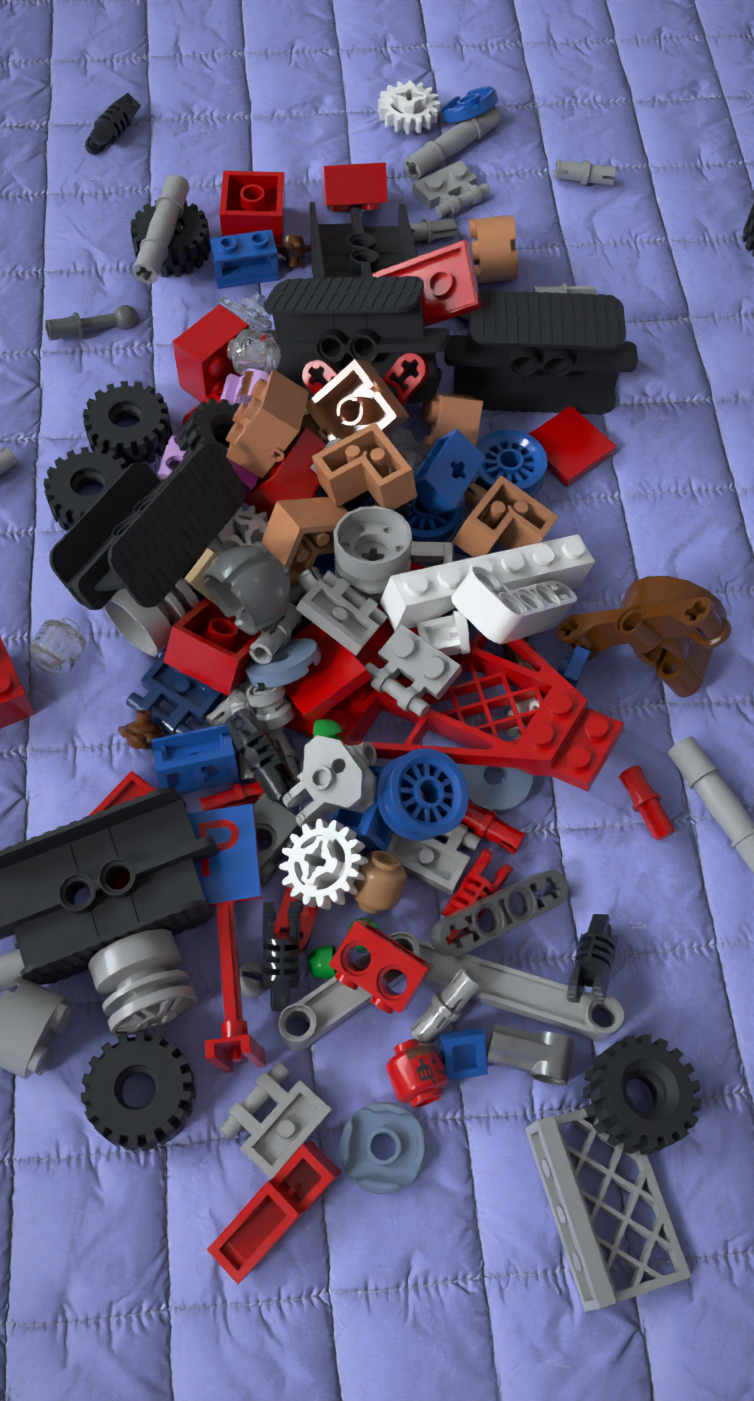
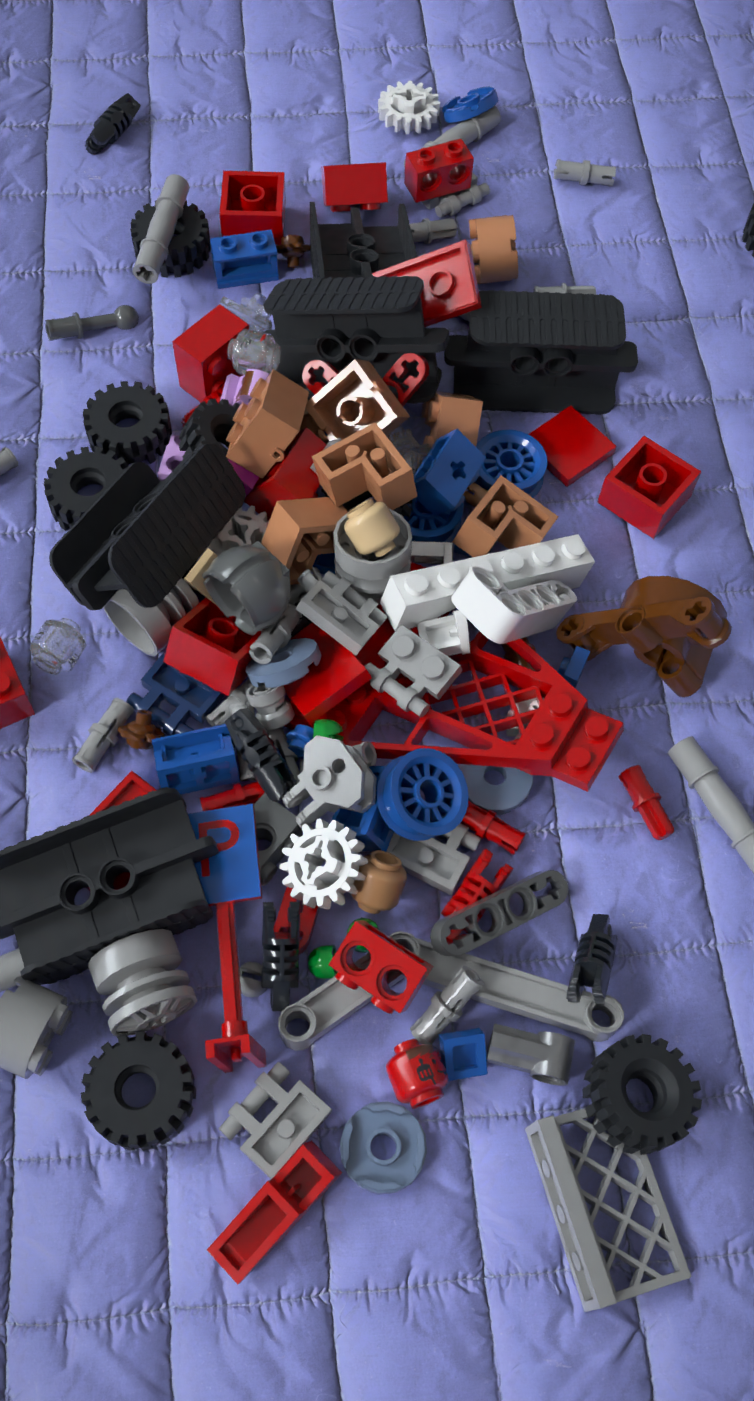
none -> light grey pin [72,698,134,773]
none -> blue plate [286,724,314,759]
none -> tan head [344,498,400,558]
none -> red brick [404,138,474,203]
none -> red brick [597,436,701,539]

